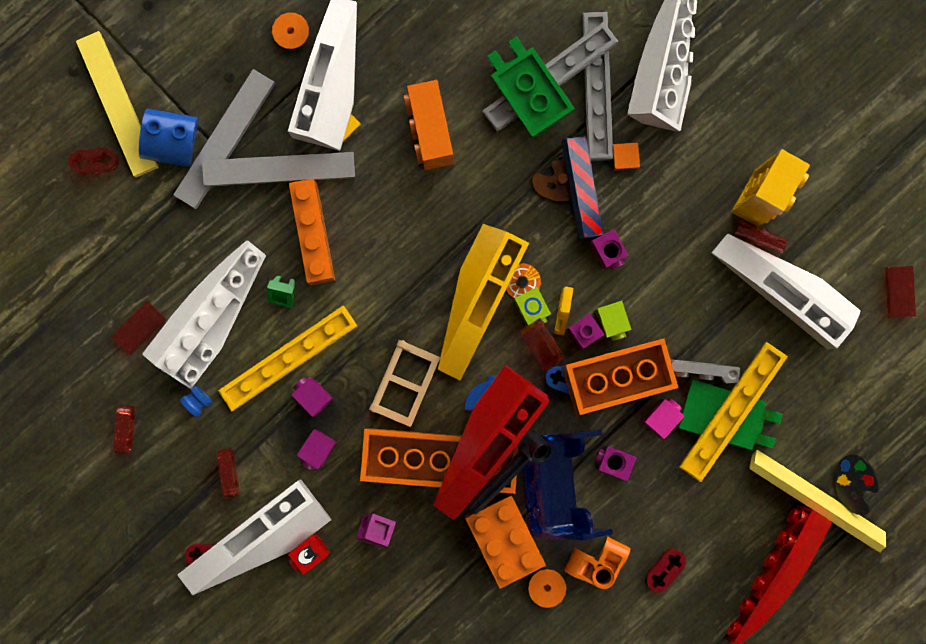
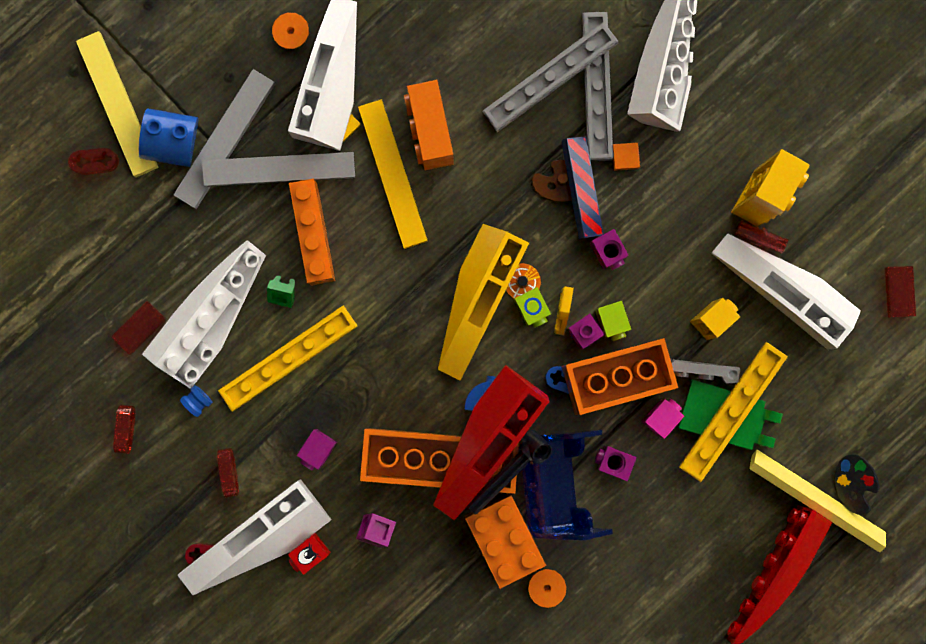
magenta brick [292,377,334,417] -> none
tan window [369,340,440,427] -> none
green tile [487,36,575,139] -> none
clear red tile [519,318,565,372] -> none
orange piece [564,536,631,589] -> none
dark red beam [645,548,686,593] -> none
none -> yellow tile [358,99,428,249]
none -> yellow brick [690,298,740,340]

